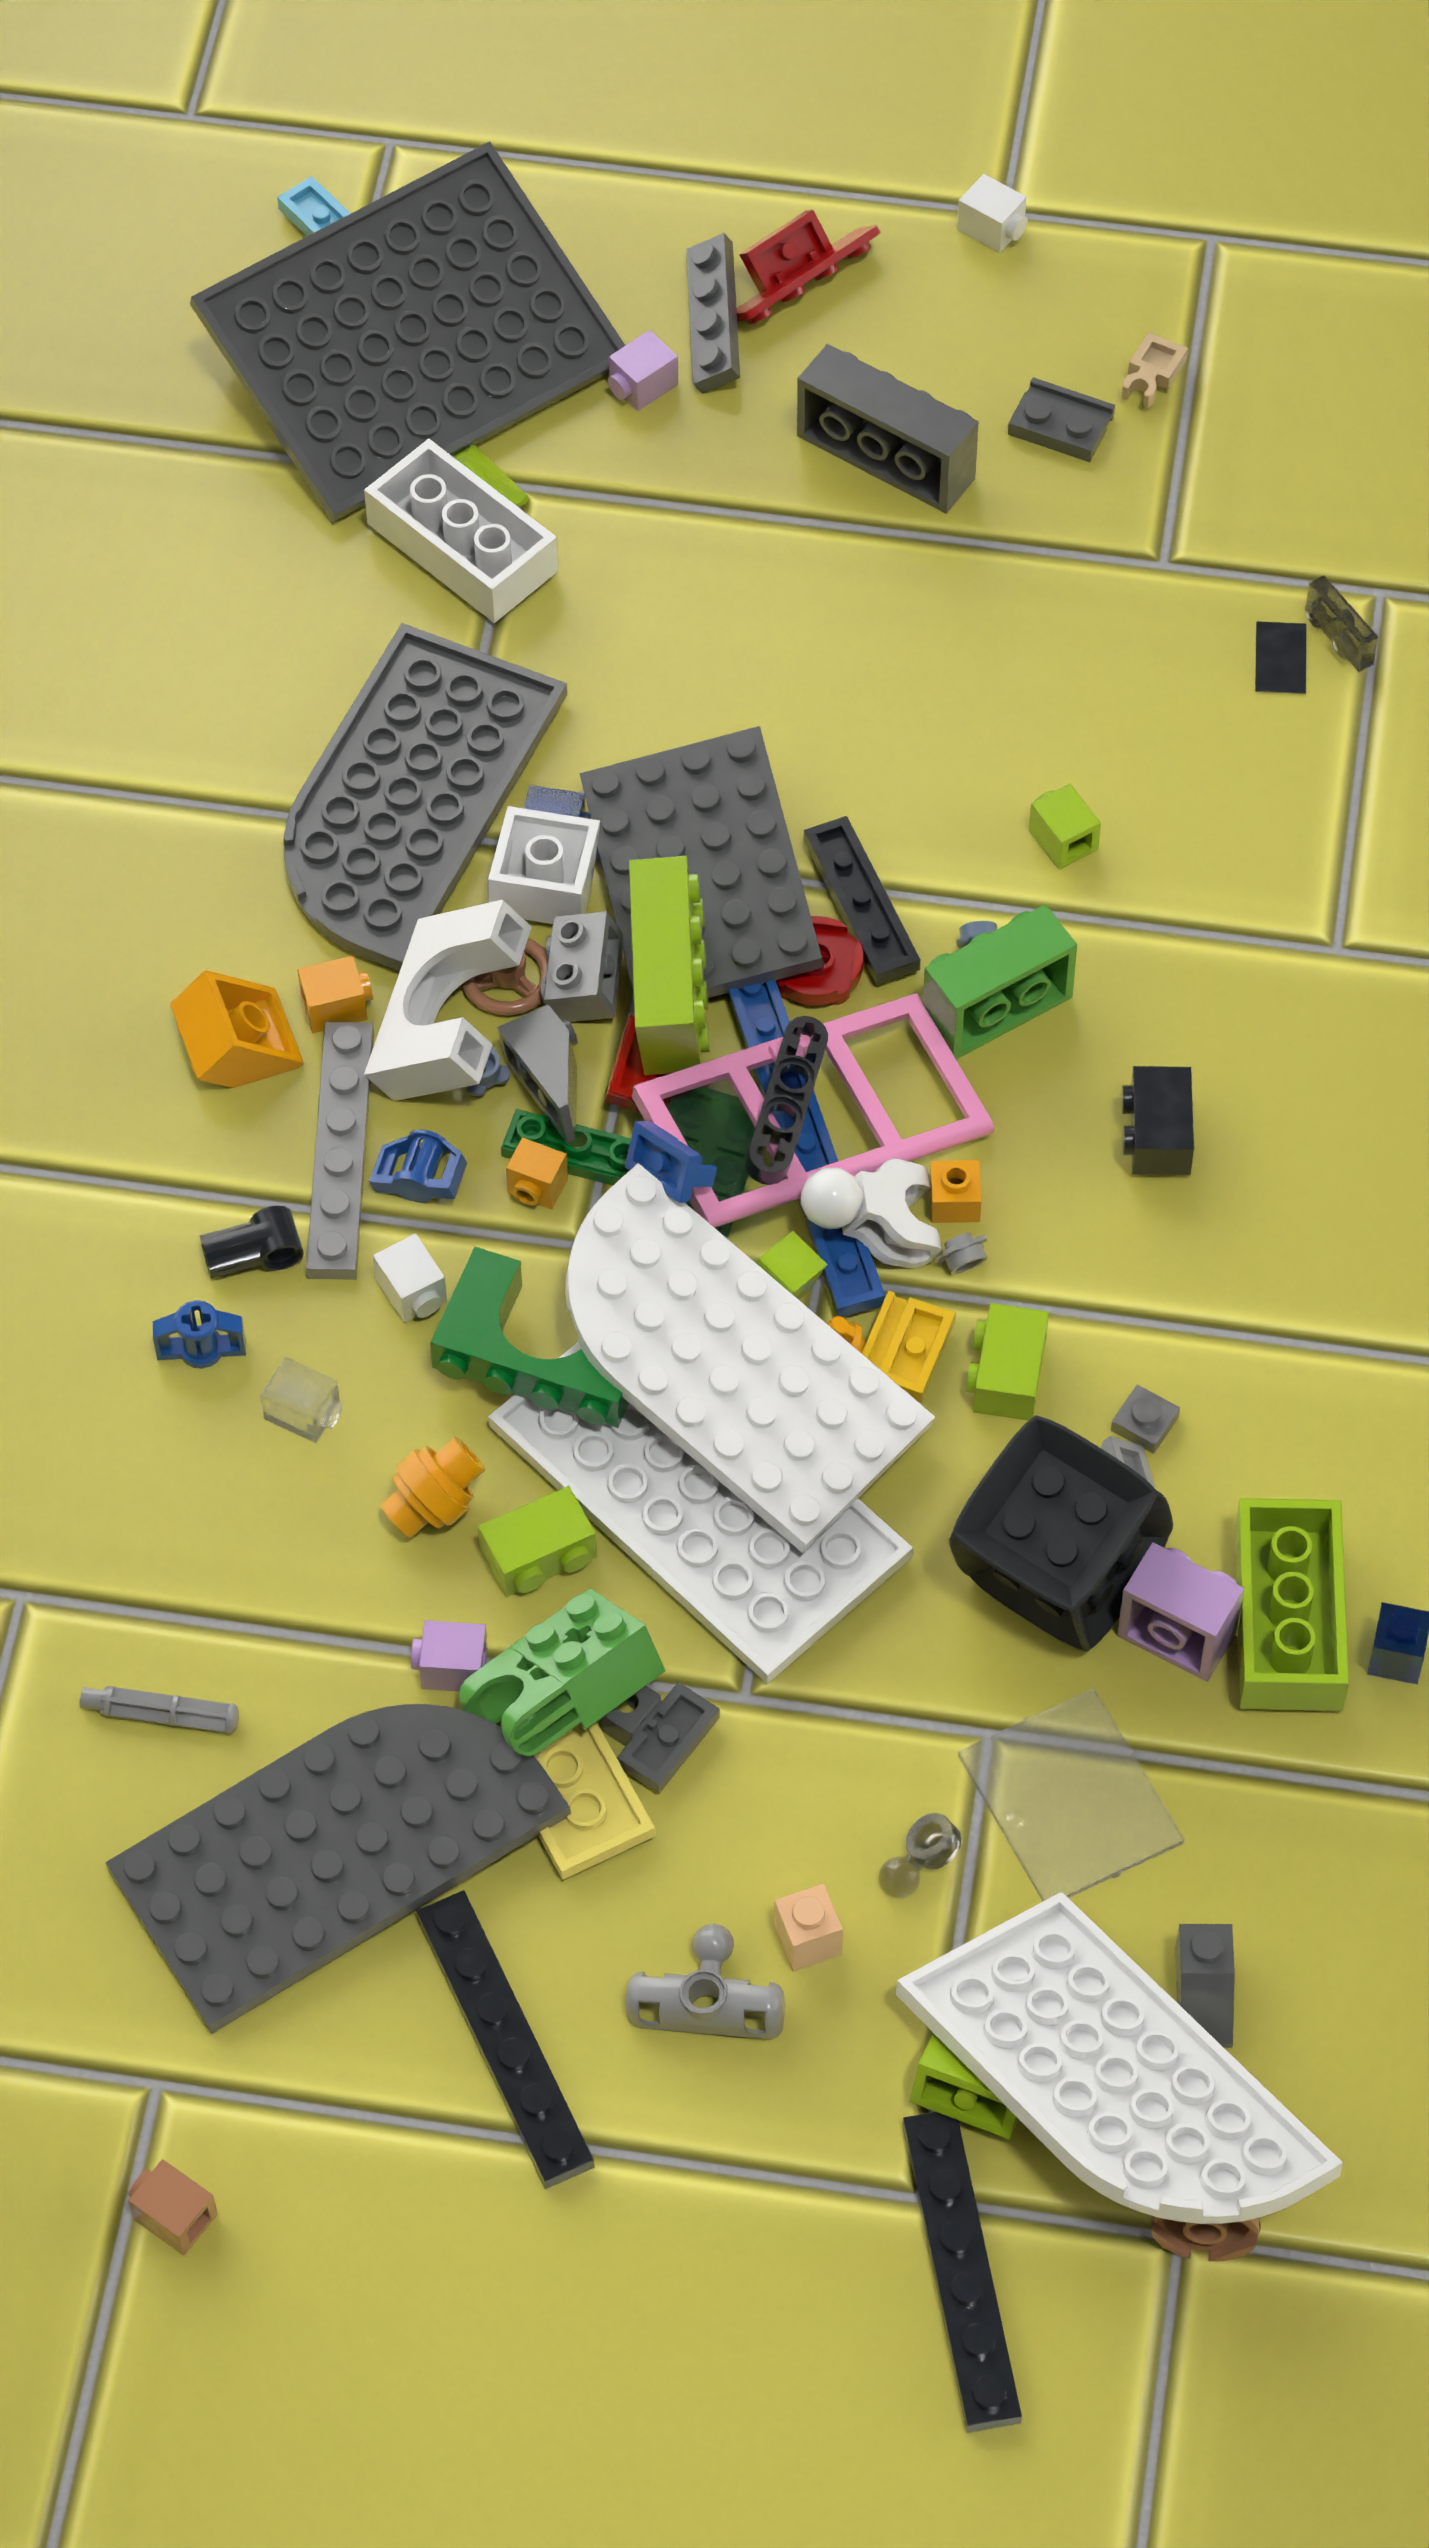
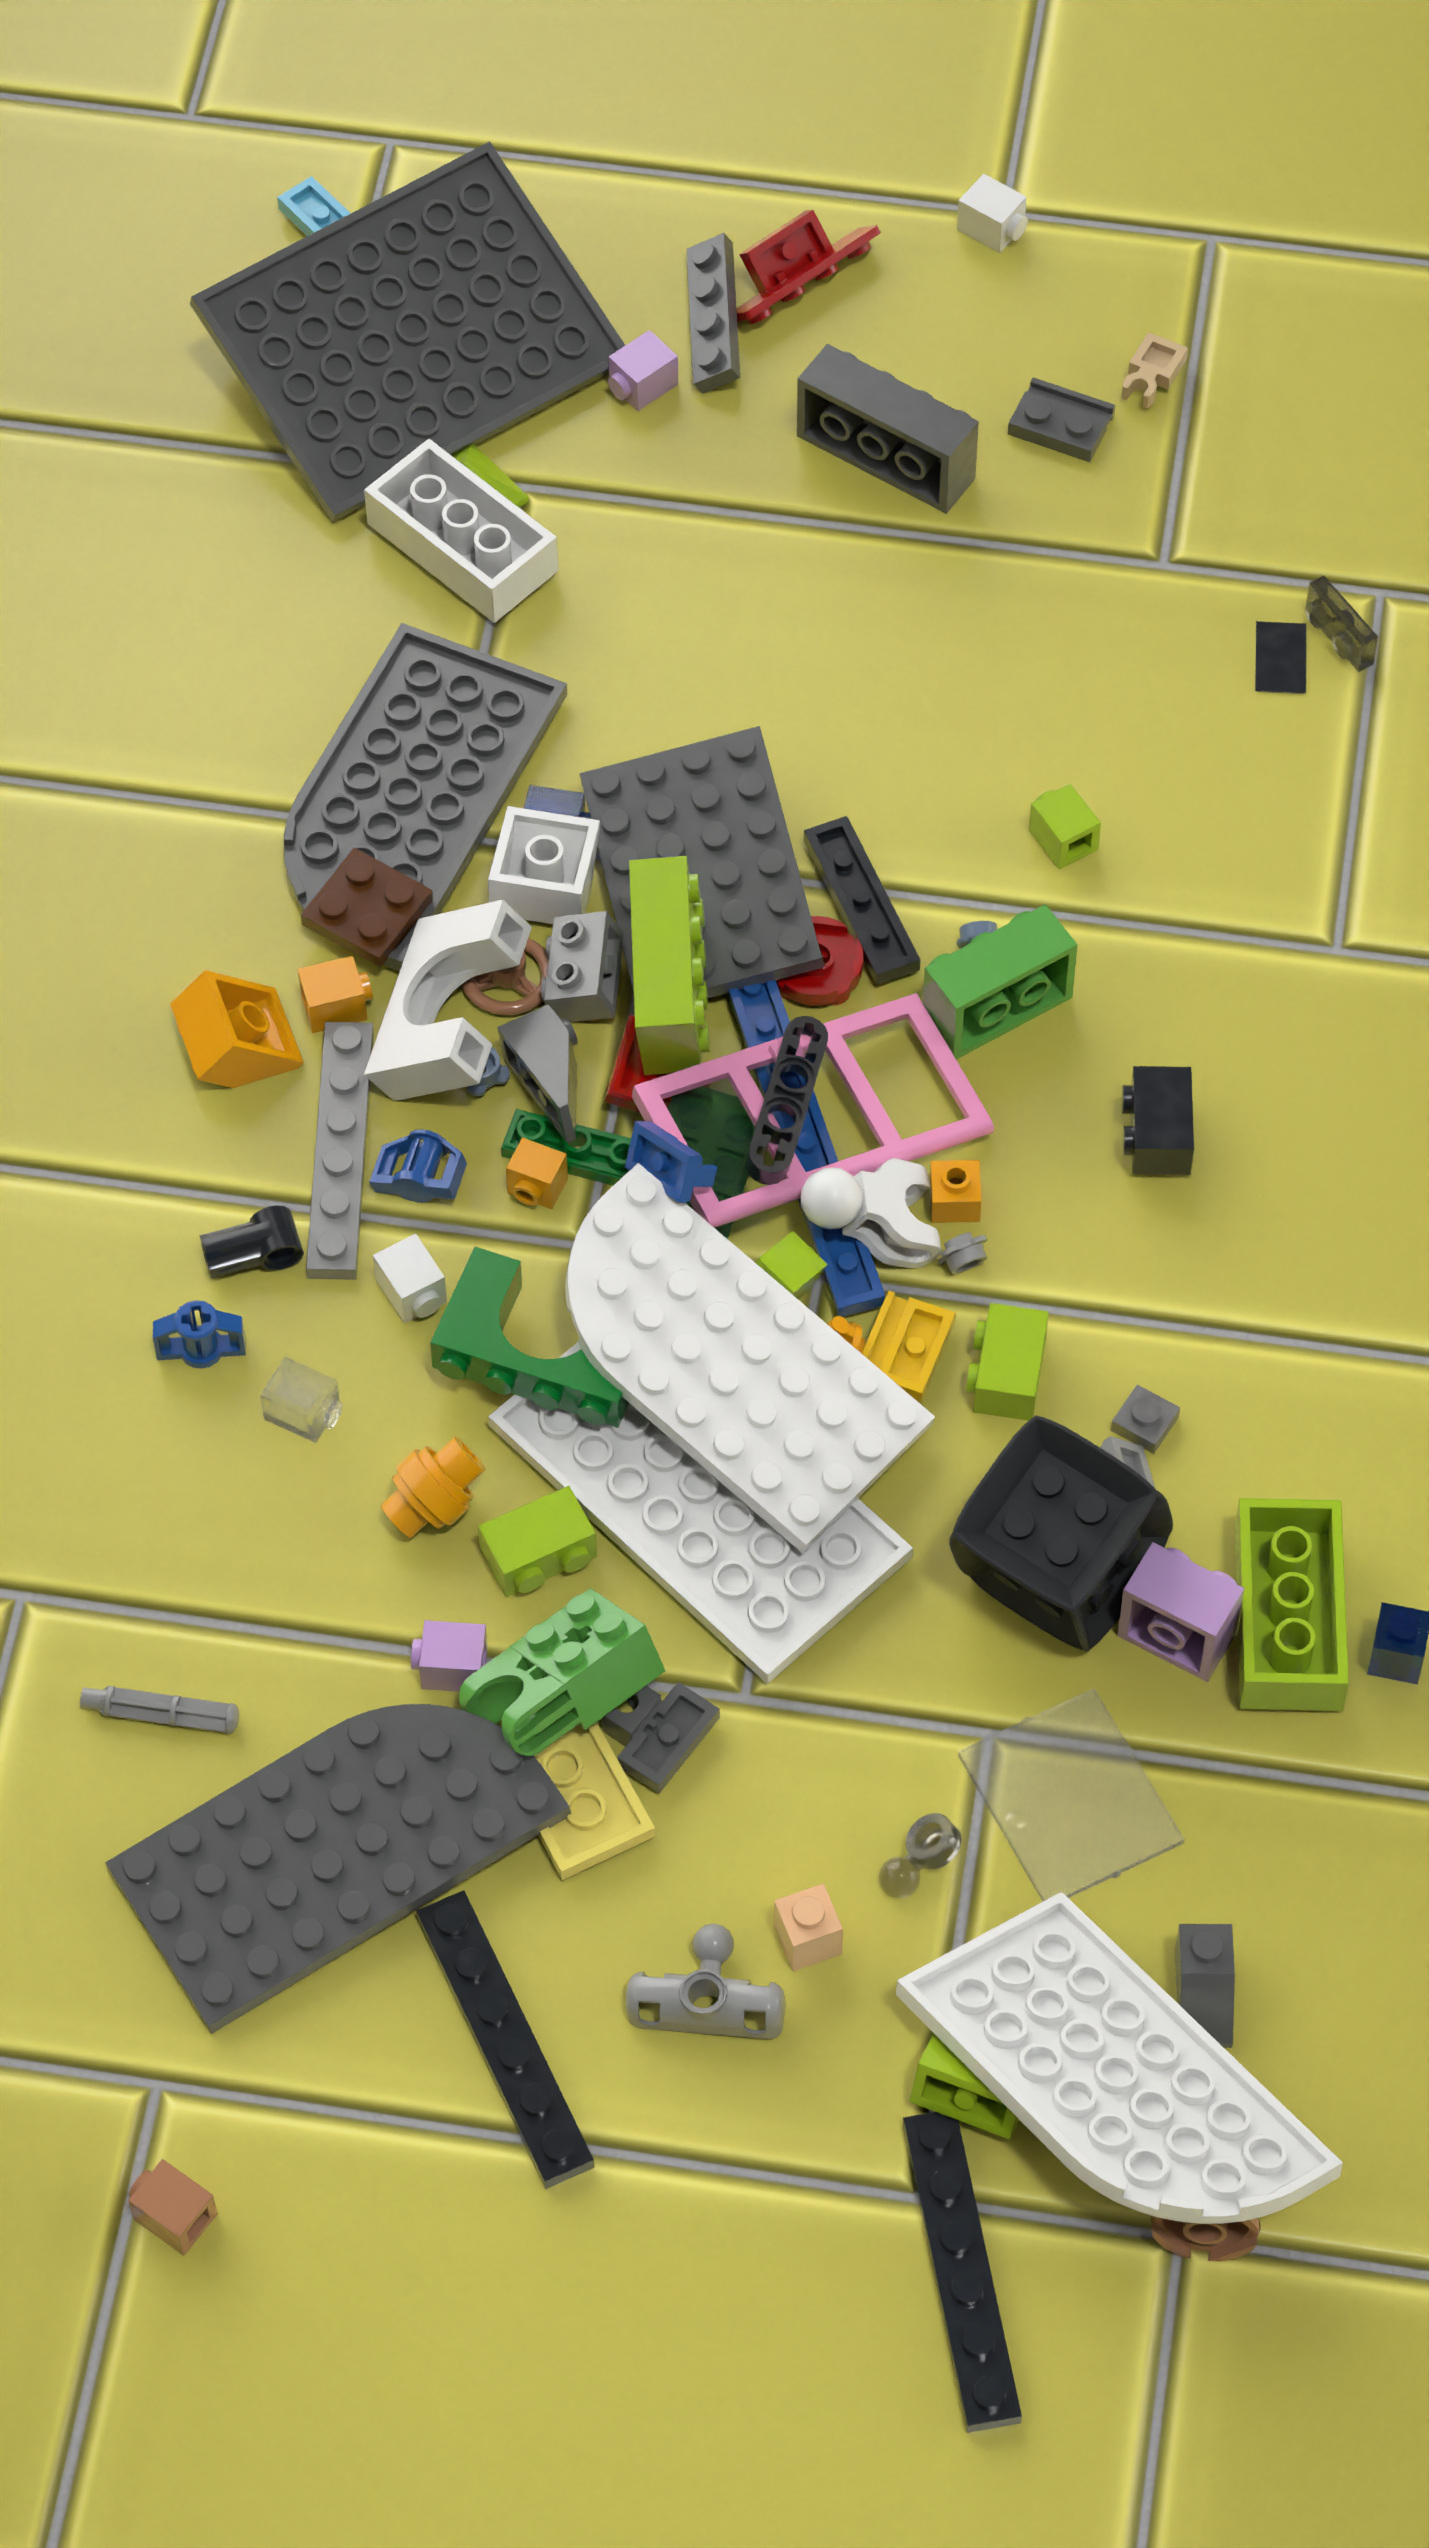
none -> reddish brown plate [301,847,433,968]

